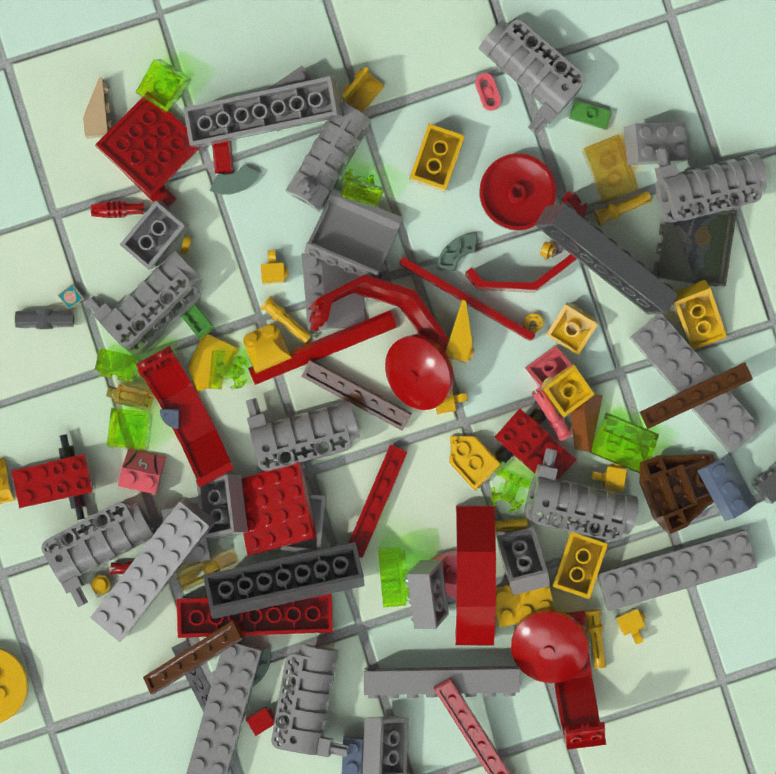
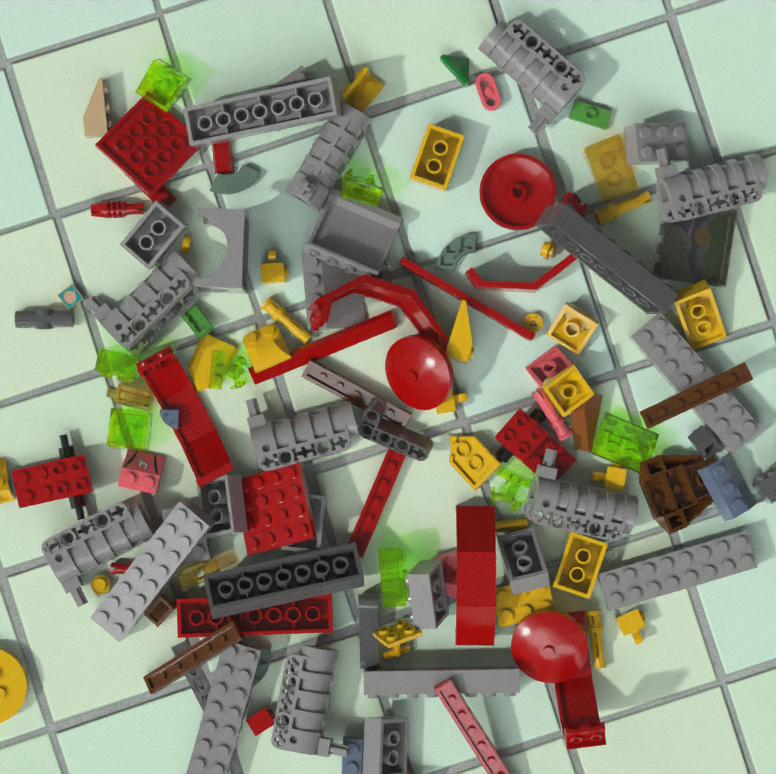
none -> reddish brown slope [144,593,177,627]
none -> light grey piece [194,208,249,294]
none -> dark grey beam [358,400,433,461]
none -> dark grey beam [358,593,380,669]
none -> yellow plate [372,620,423,661]
none -> green slope [440,54,469,88]
none -> dark grey brick [687,425,721,460]

